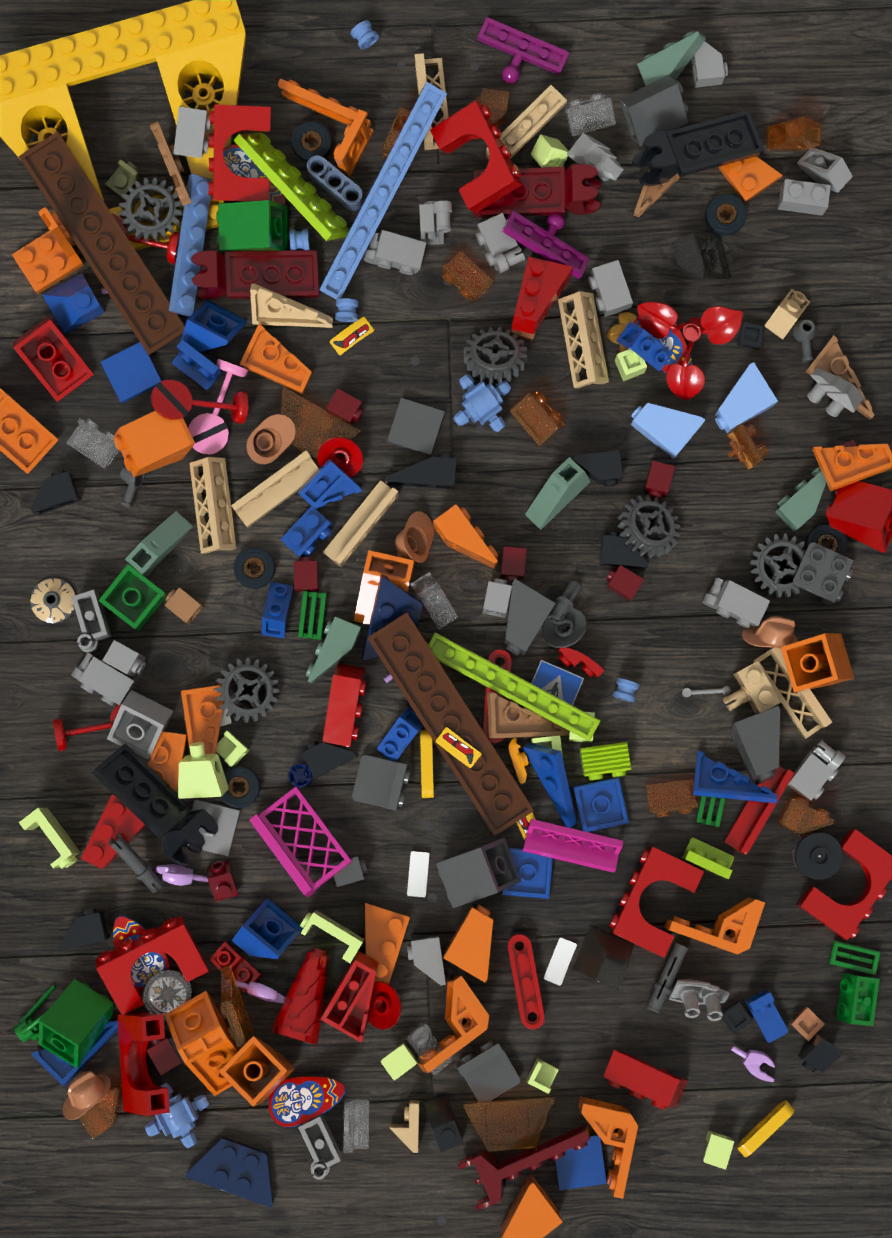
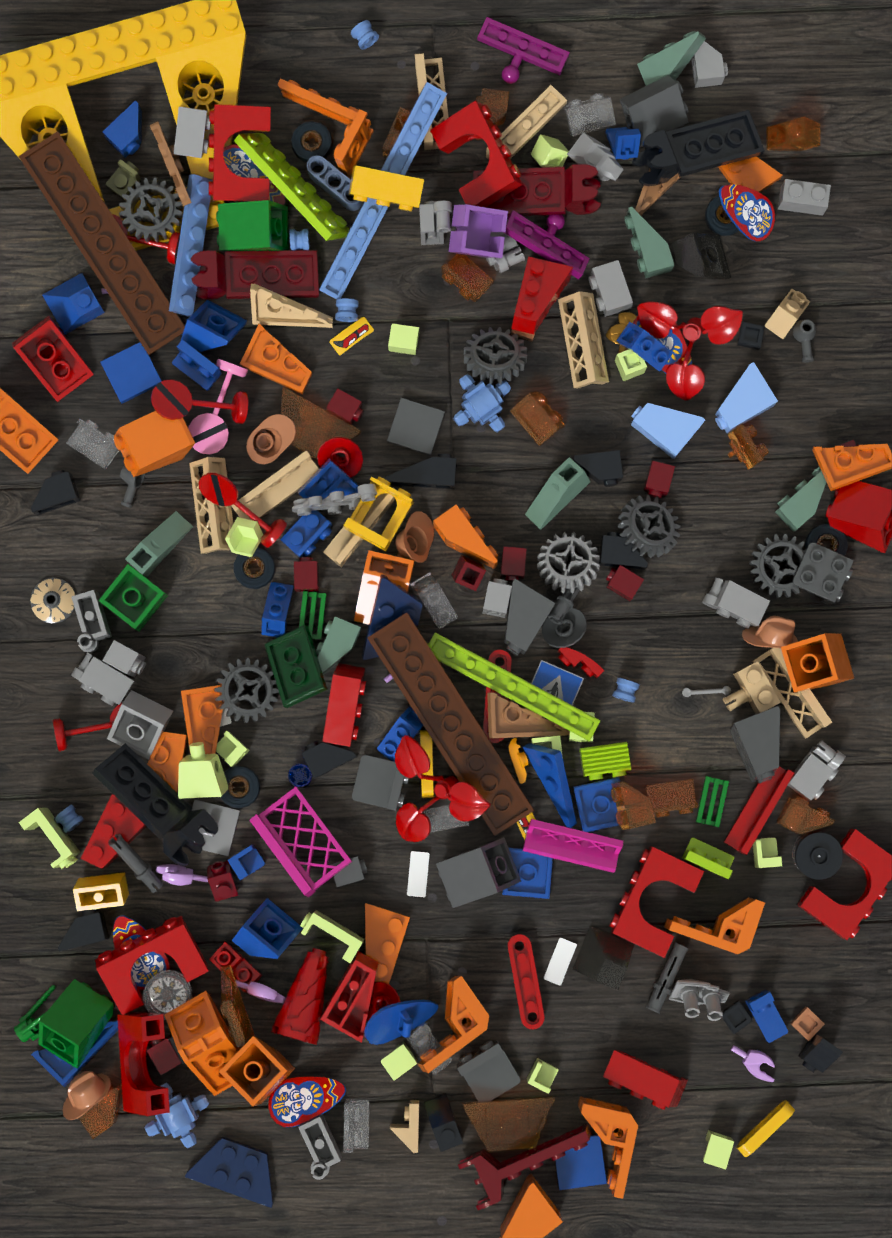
orange bracket [12,207,84,294] -> none
medium nougat brick [164,588,204,625] -> none
light grey hinge [364,230,426,275] -> none
light grey slope [407,936,446,986] -> none
yellow sticker [436,727,481,768] -> none
orange slope [443,904,493,982] -> none
blue wing [693,751,777,803] -> none
light grey slope [797,147,853,193] -> none
medium nougat wing [806,335,874,420] -> none
light grey connector [807,368,864,417] -> none
green tile [828,940,881,975] -> none
green bracket [836,973,880,1026] -> none
none -> medium blue wheel [54,805,84,834]
none -> yellow brick [73,872,129,911]
none -> blue slope [103,101,142,158]
none -> red piece [199,473,287,548]
none -> yellowish green panel [225,517,263,557]
none -> blue panel [227,844,265,880]
none -> dark green tile [265,625,328,708]
none -> light grey plant [292,484,377,516]
none -> yellow panel [343,477,413,552]
none -> yellow brick [349,165,424,211]
none -> blue shield [364,1000,438,1045]
none -> yellowish green panel [388,324,419,355]
none -> red plant [395,735,491,842]
none -> clear bracket [422,805,469,833]
none -> medium lavender piece [449,204,508,258]
none -> dark red brick [451,555,486,591]
none -> light grey gear [537,532,600,594]
none -> blue bracket [605,127,641,160]
none -> clear orange slope [611,781,656,830]
none -> sand green slope [624,207,674,279]
none -> shield [719,184,775,241]
none -> yellowish green panel [753,837,782,868]

